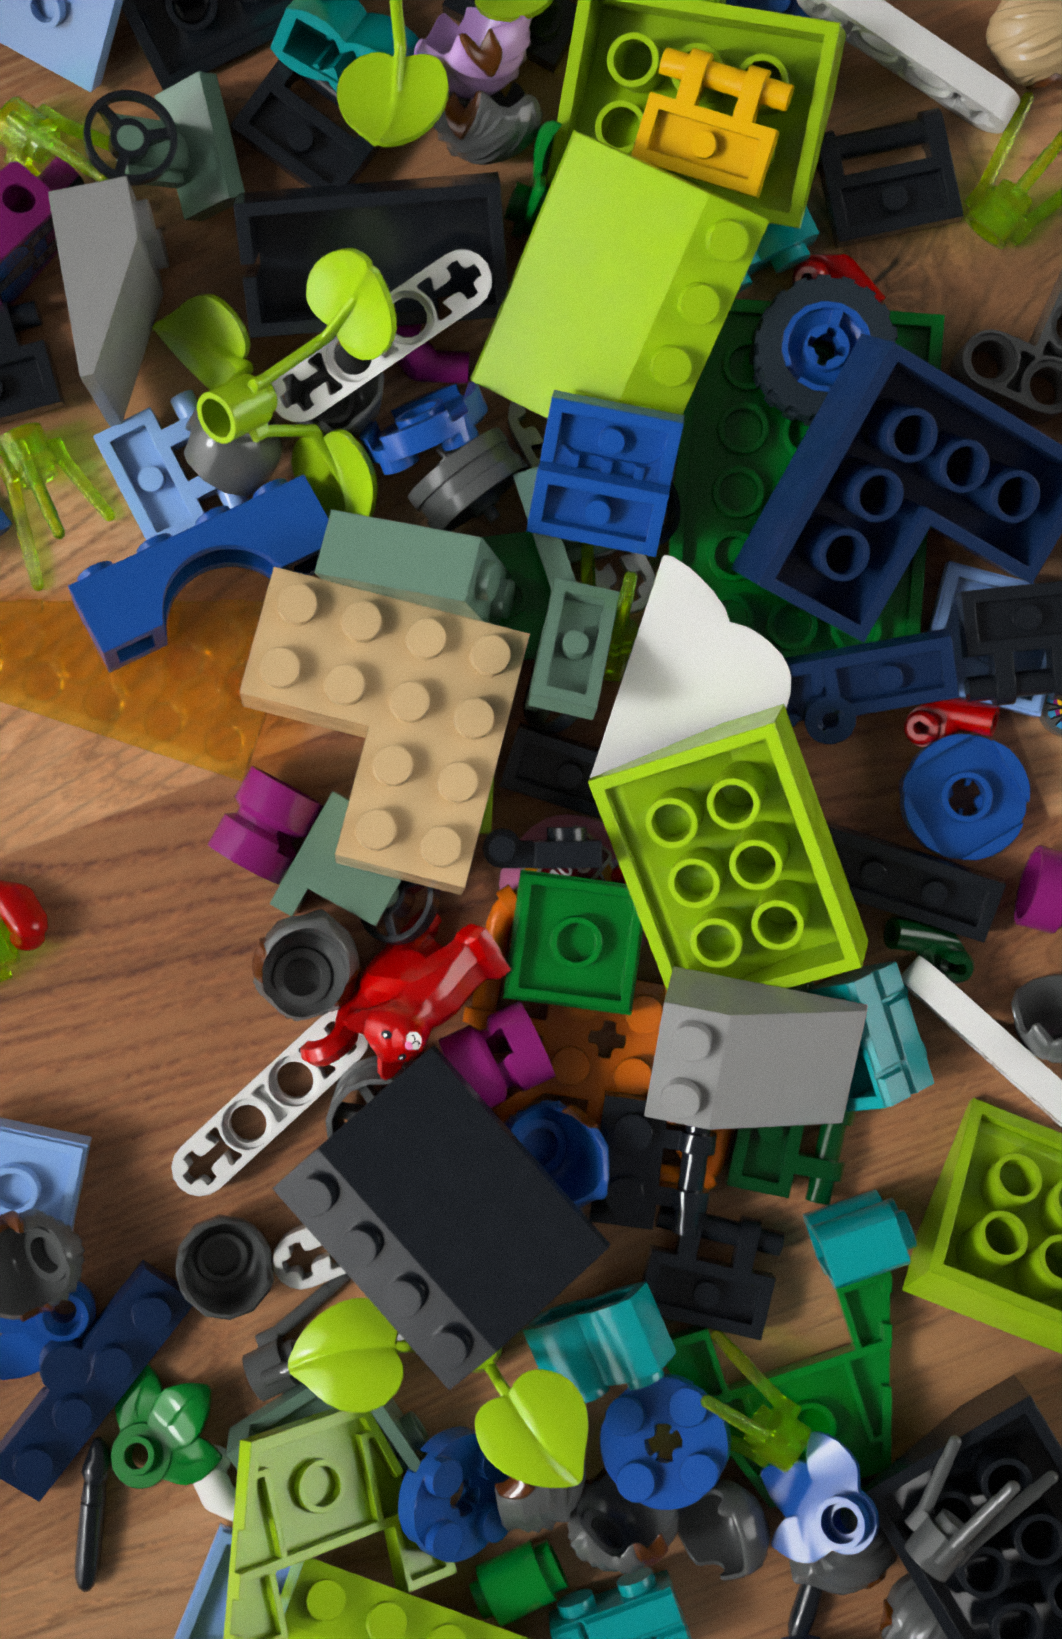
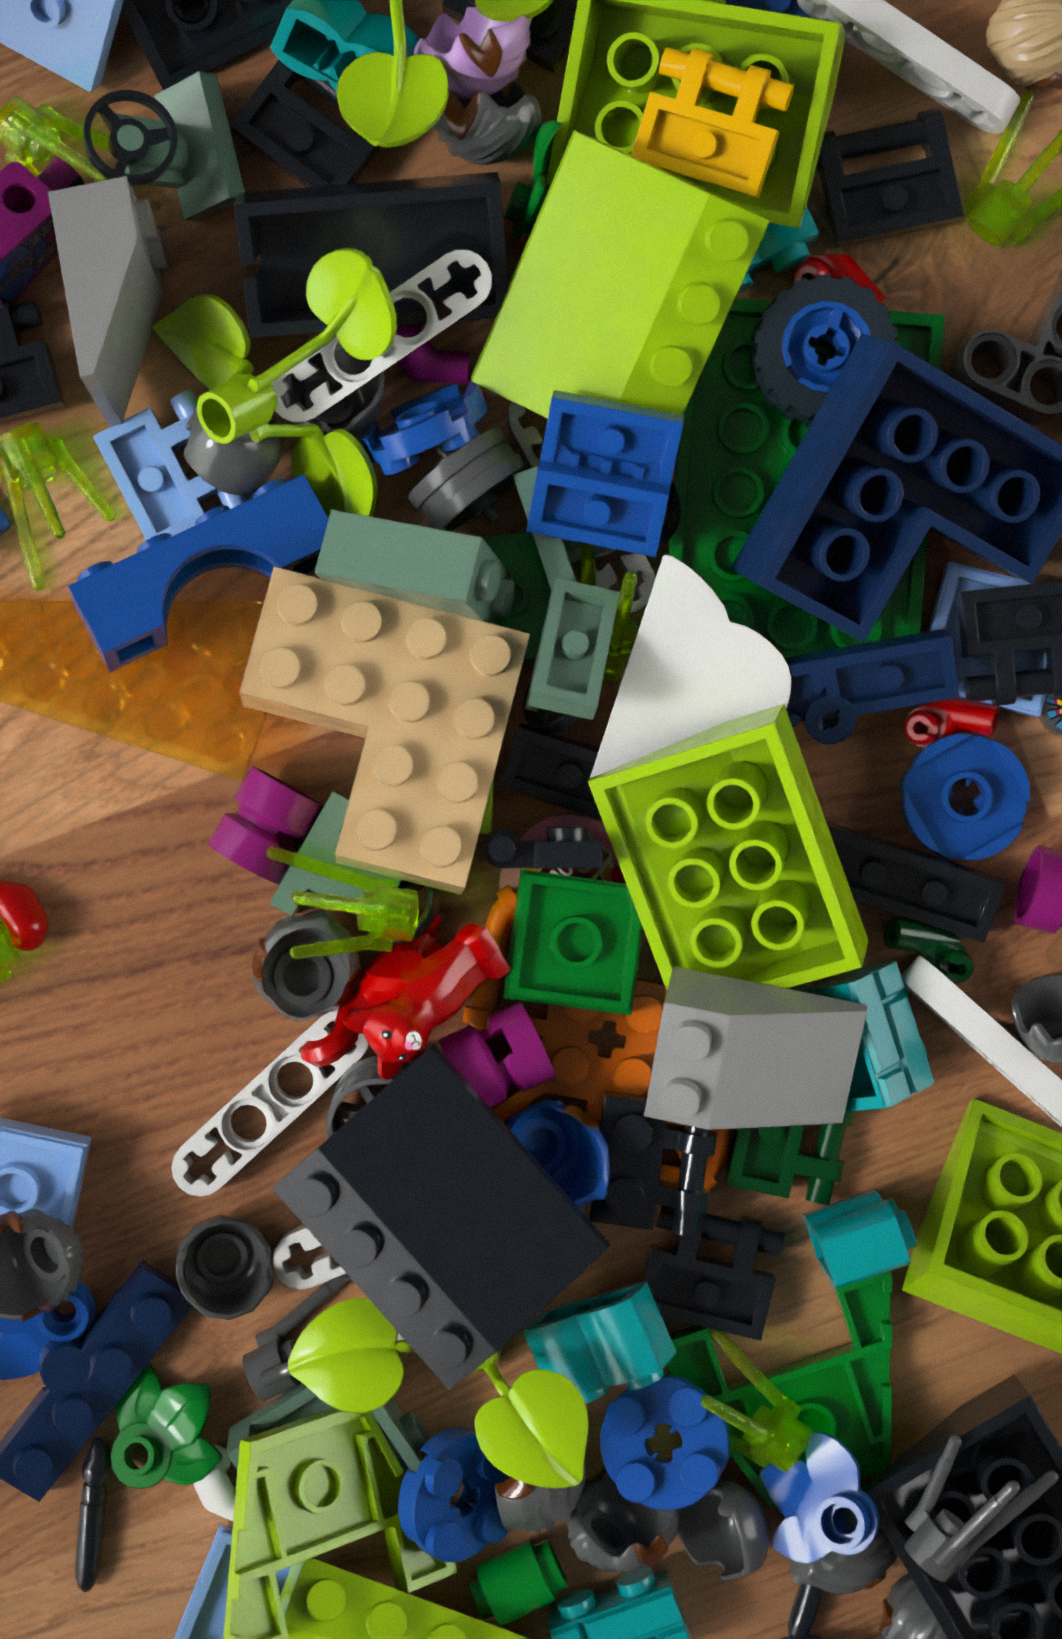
none -> clear neon green plant [266,846,419,959]

